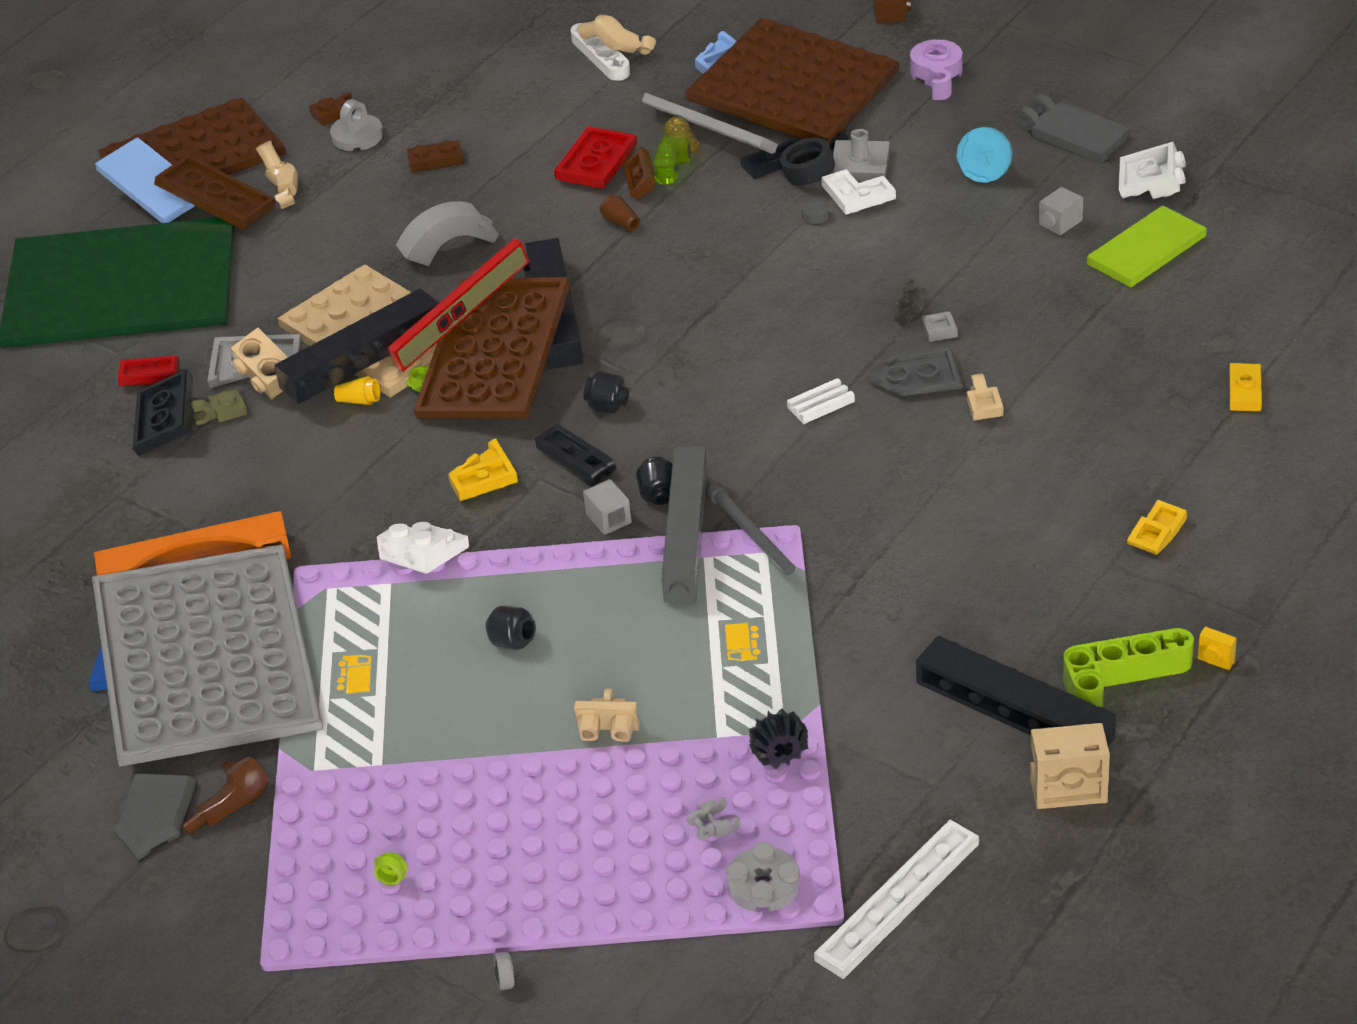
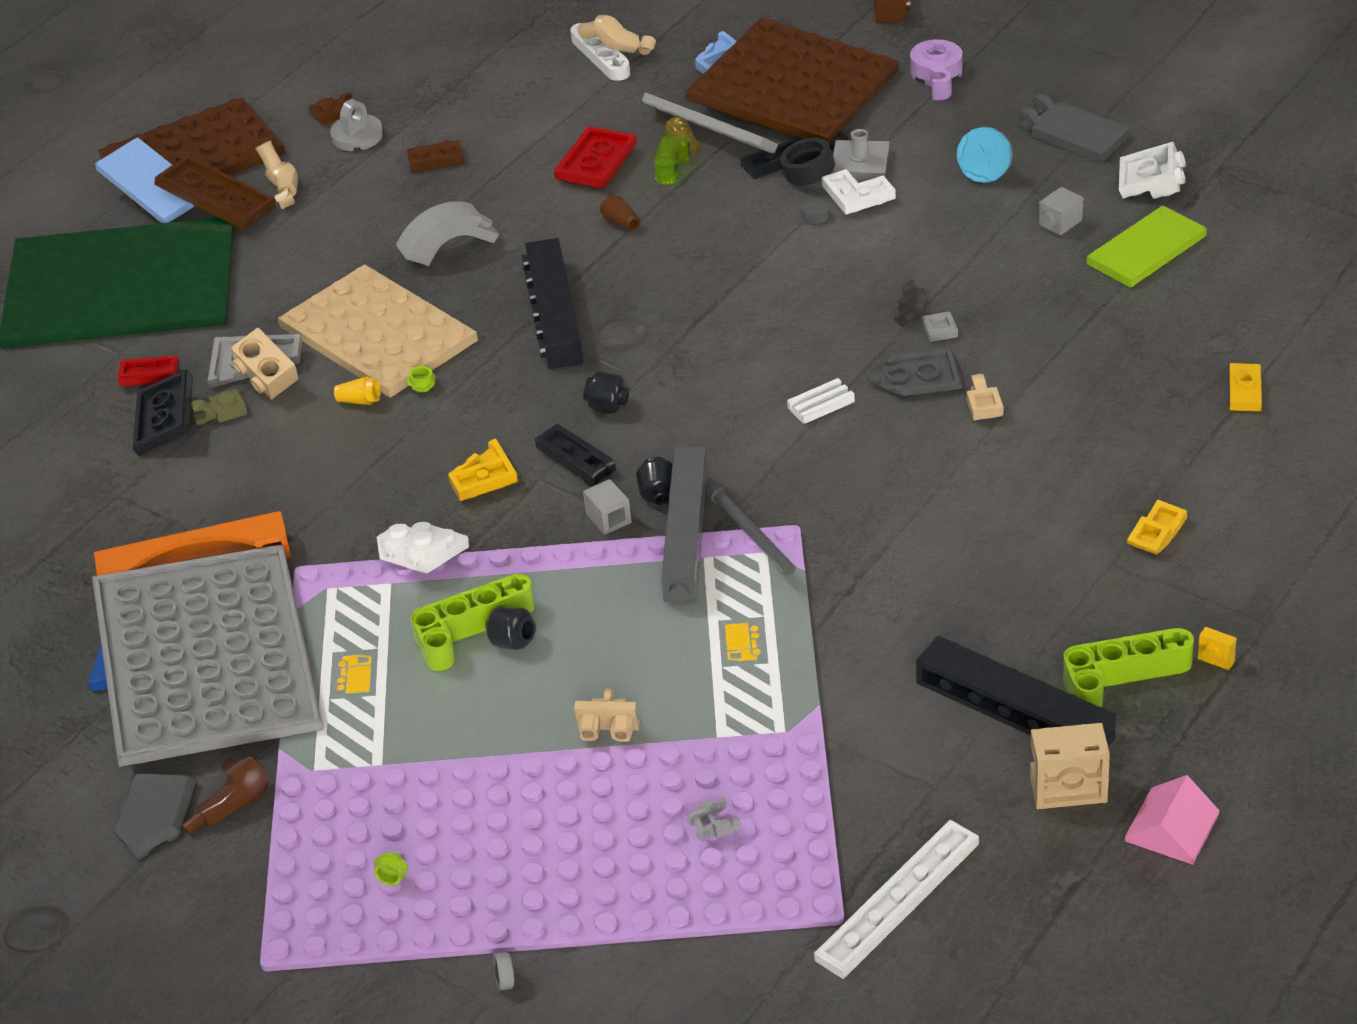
black brick [274,288,439,404] -> none
tile [387,238,530,372] -> none
reddish brown plate [413,277,571,419] -> none
reddish brown plate [623,147,657,201] -> none
light grey plate [726,842,800,912] -> none
black gear [749,708,808,769] -> none
none -> lime beam [410,574,535,671]
none -> bright pink slope [1125,775,1219,865]

